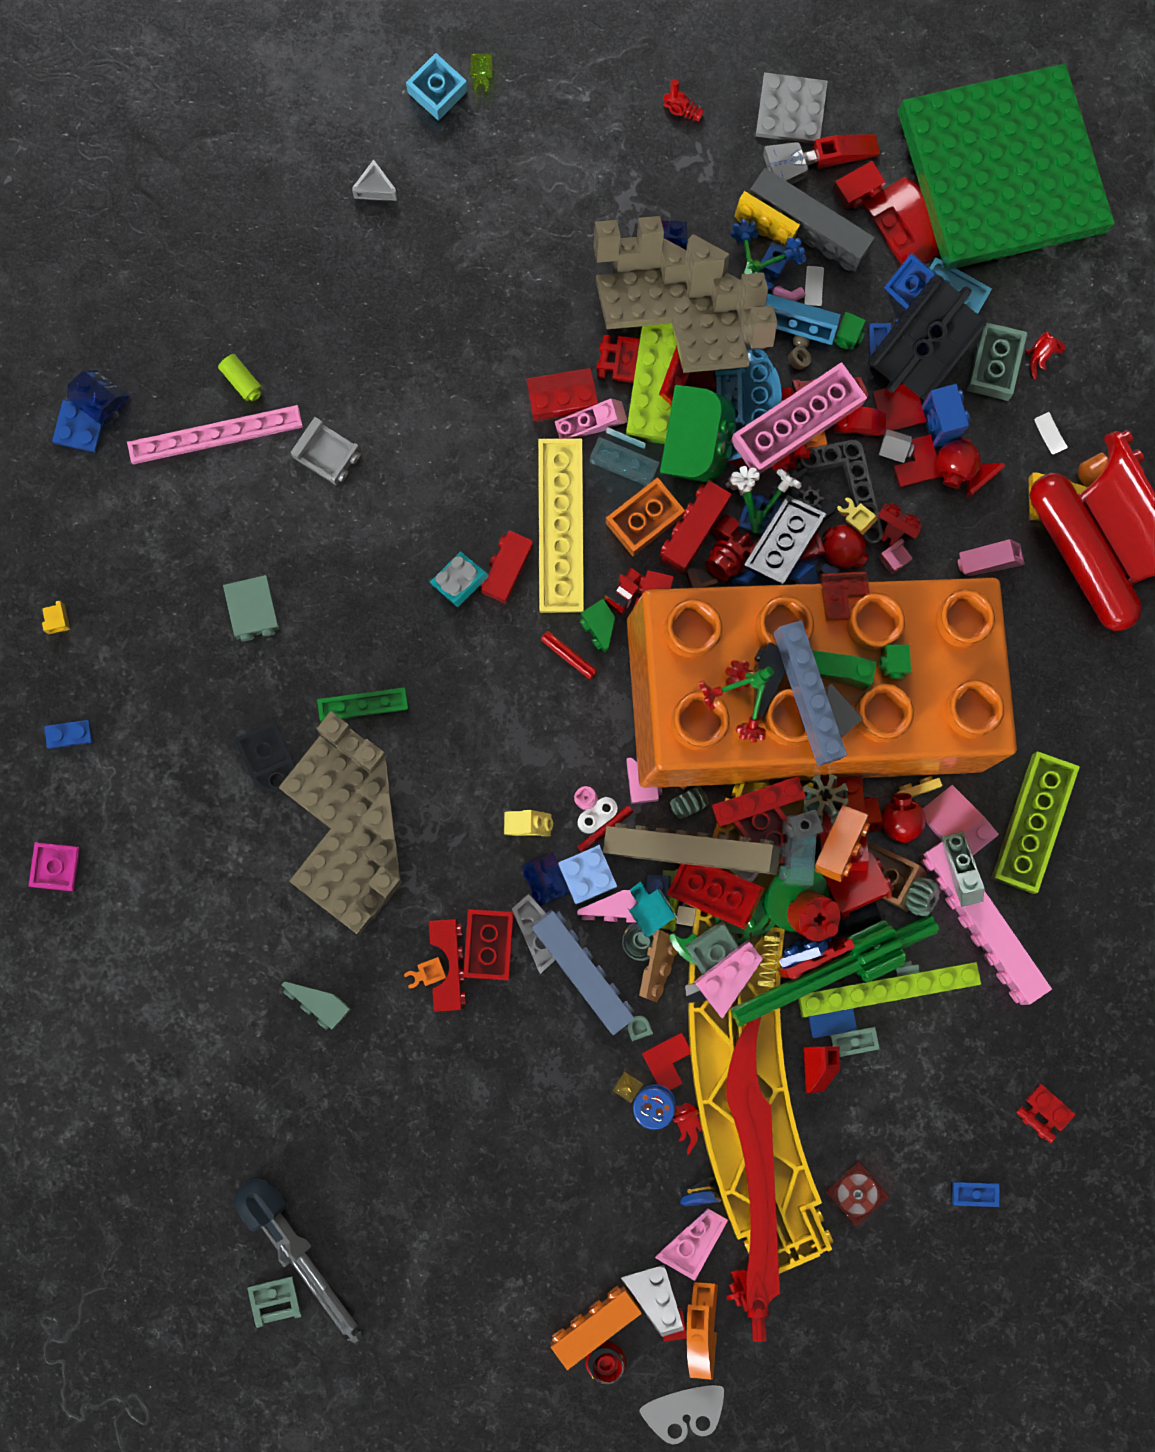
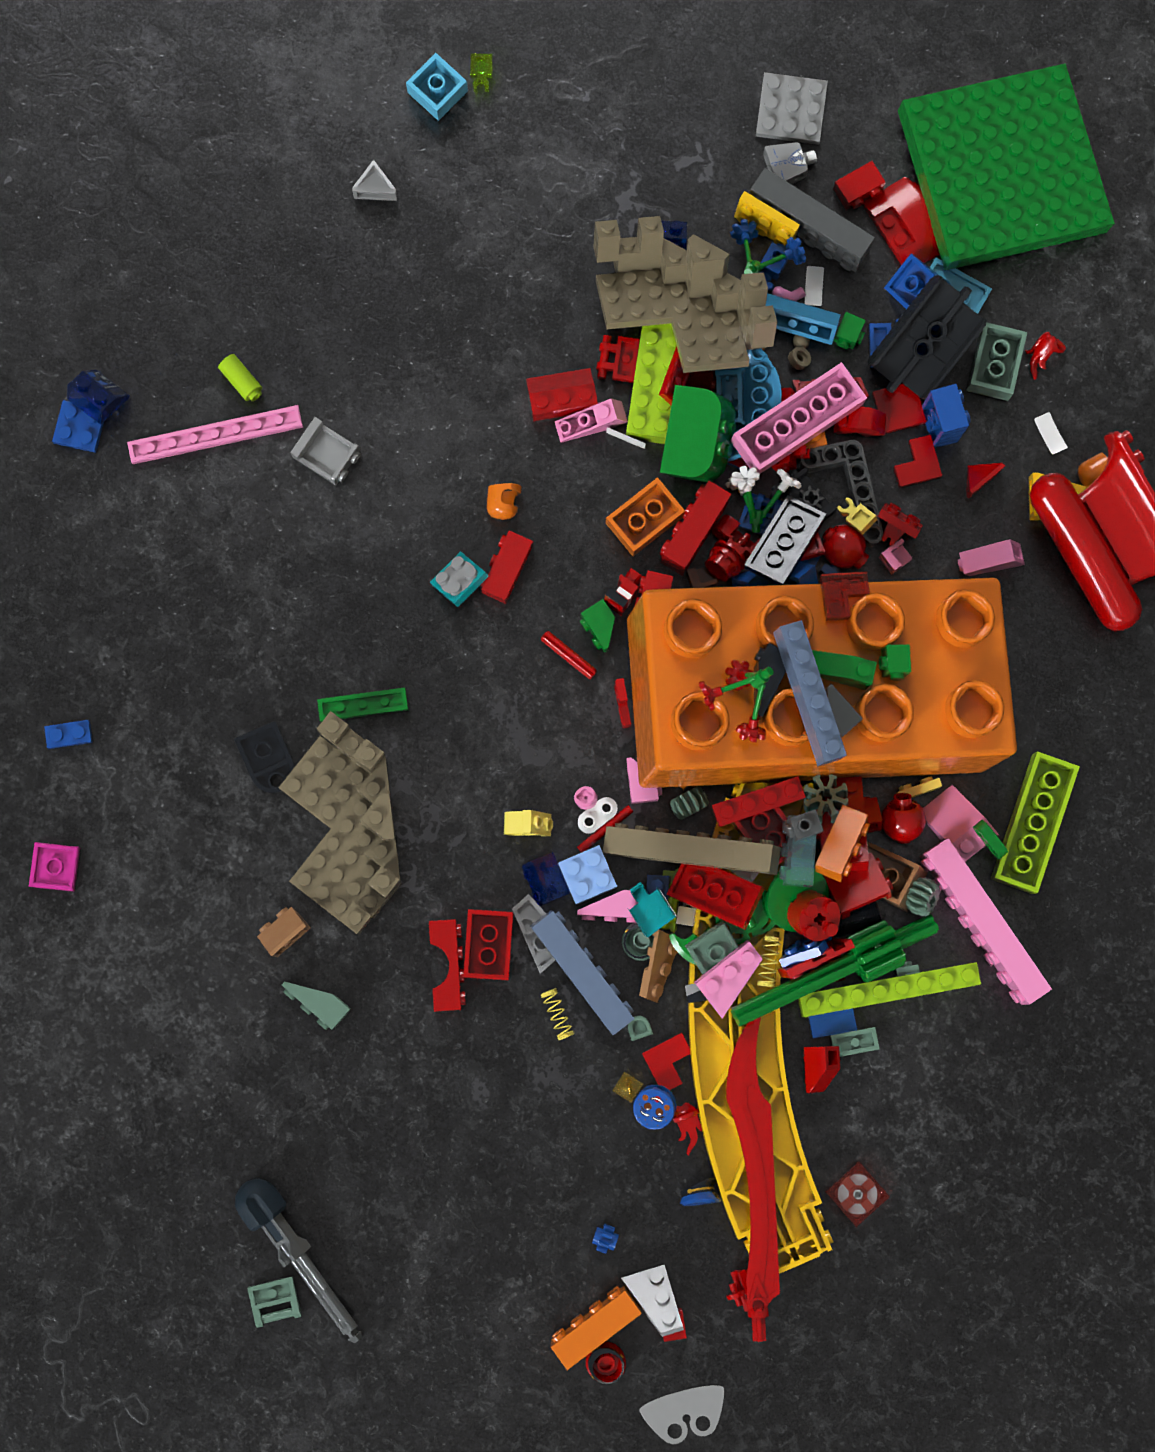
yellow panel [42,601,70,634] -> none
sand green brick [223,575,280,641] -> none
orange plate [404,957,446,988] -> none
light yellow plate [538,439,584,613] -> none
clear light blue brick [590,437,660,486] -> none
bright pink wing [655,1208,728,1281] -> none
red piece [663,79,704,122] -> none
orange slope [687,1282,718,1380] -> none
red slope [813,134,880,169] -> none
light grey brick [879,429,914,463] -> none
red brick [937,438,981,488] -> none
sand green slope [942,831,985,907] -> none
blue plate [952,1182,999,1207] -> none
red plate [1016,1084,1076,1143] -> none
none -> medium nougat slope [257,907,311,957]
none -> orange helmet [487,483,522,520]
none -> light yellow piece [541,988,574,1040]
none -> blue gear [592,1224,619,1254]
none -> red tile [614,678,631,729]
none -> green beam [973,820,1008,860]

